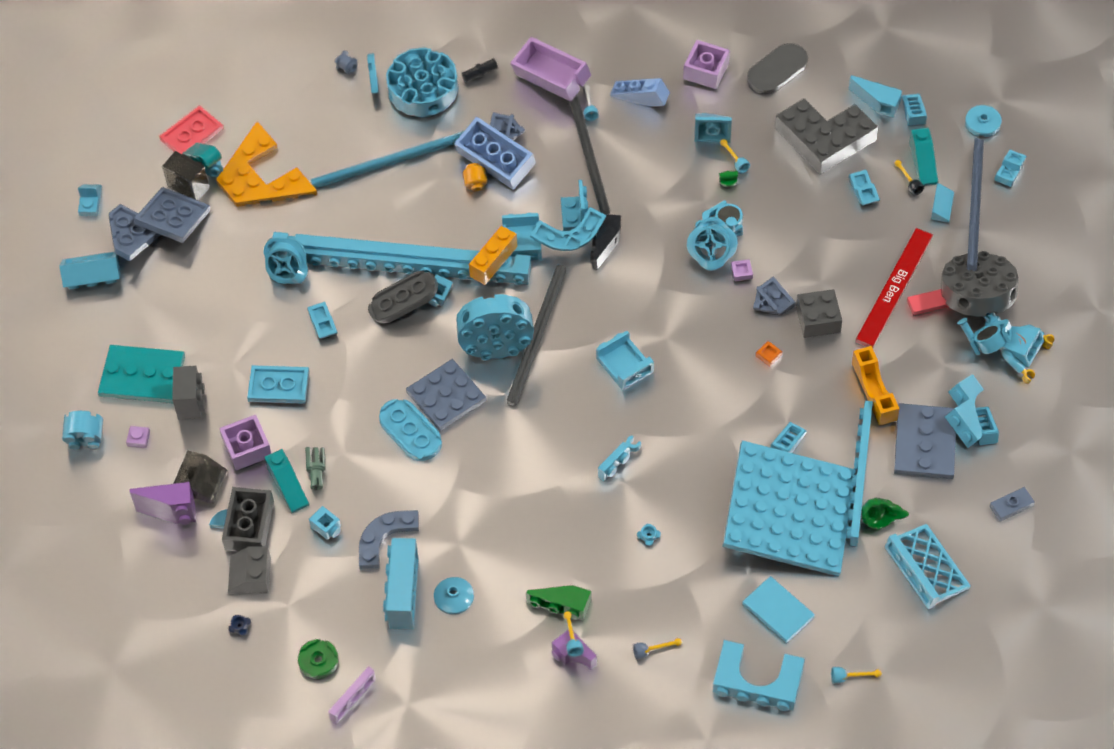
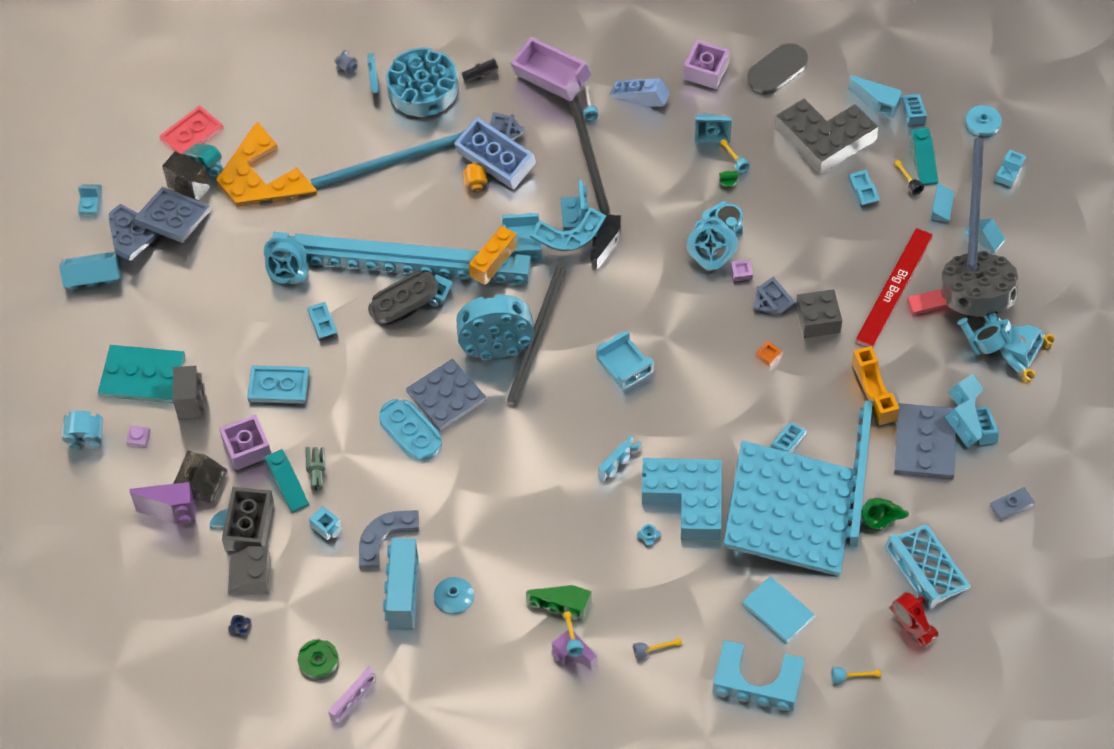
none -> medium azure piece [642,458,722,541]
none -> red piece [889,592,939,648]
none -> medium azure slope [964,219,1005,253]

